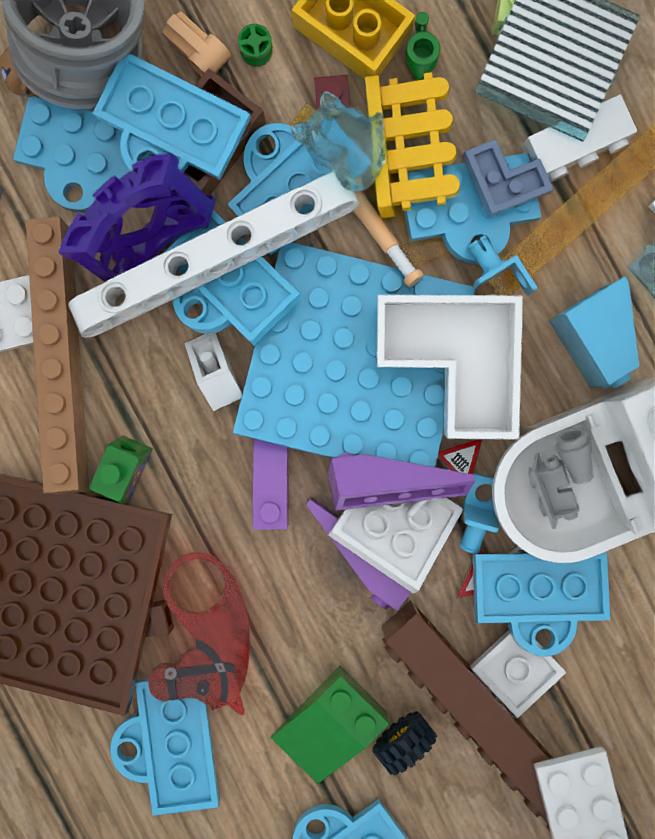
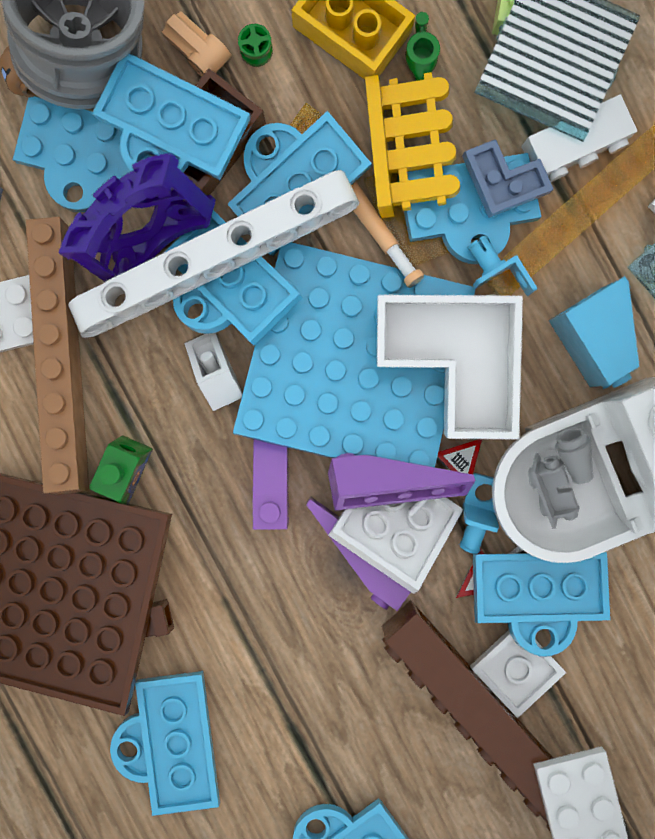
clear red animal [148,552,250,716] -> none
green slope [271,666,389,784] -> none
clear light blue hair [291,91,386,192] -> none
dark red plate [314,75,350,115] -> none
black bush [372,711,437,775] -> none

